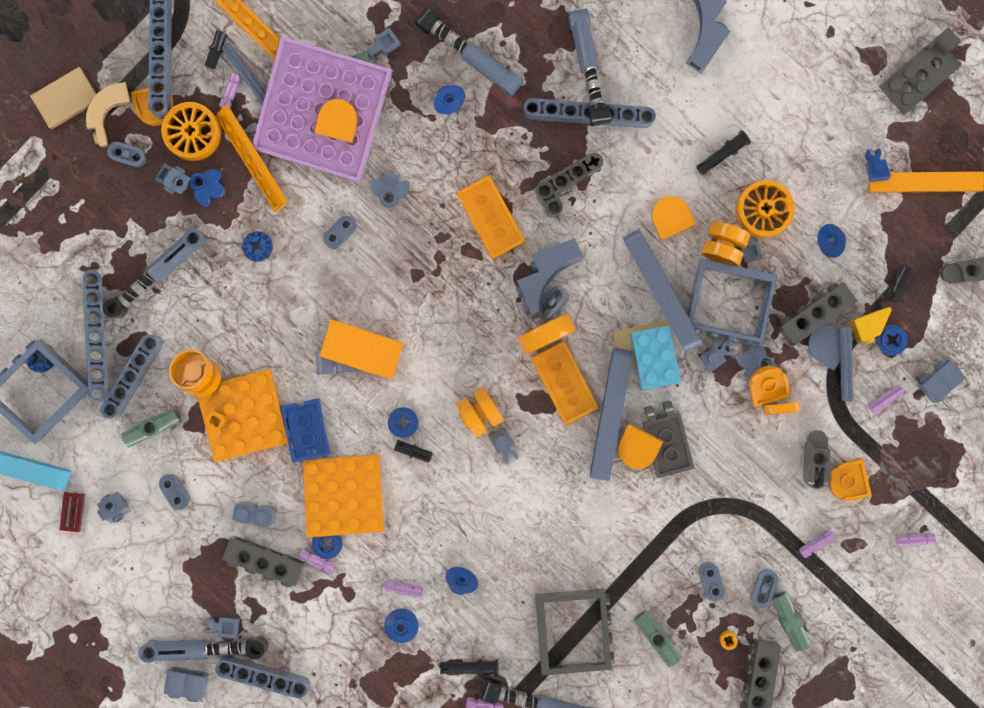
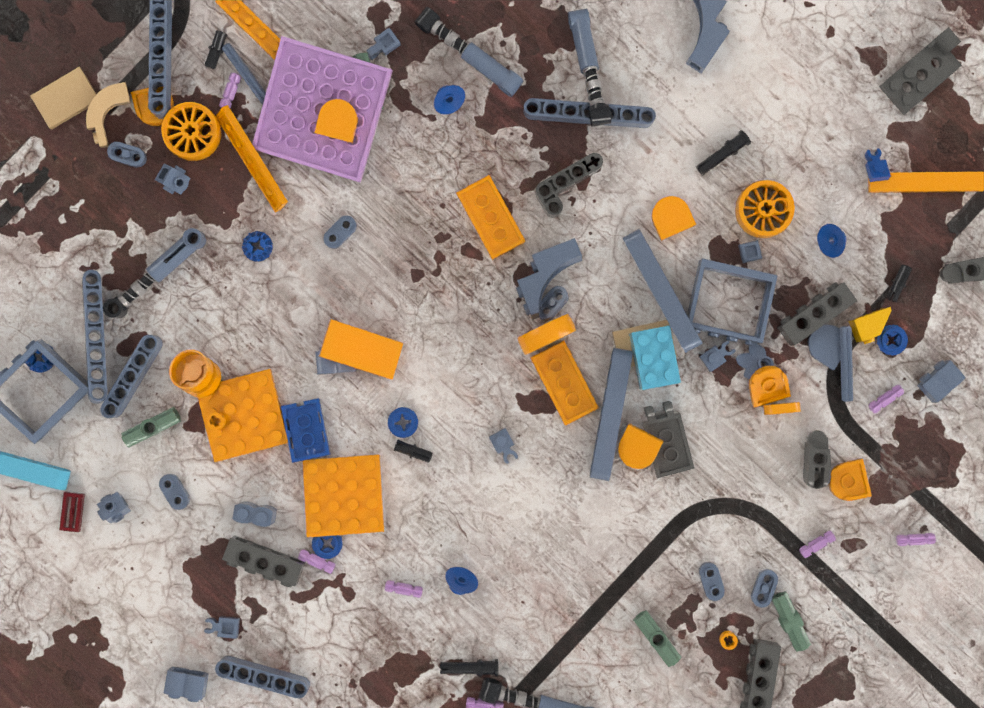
piece [138,636,268,663] -> none
blue plate [189,169,226,207] -> none
sand blue plate [371,170,410,208] -> none
blue piece [384,609,419,643] -> none
light orange wheel [455,386,504,438] -> none
dark grey window [535,589,615,675] -> none
light orange wheel [701,222,751,267] -> none

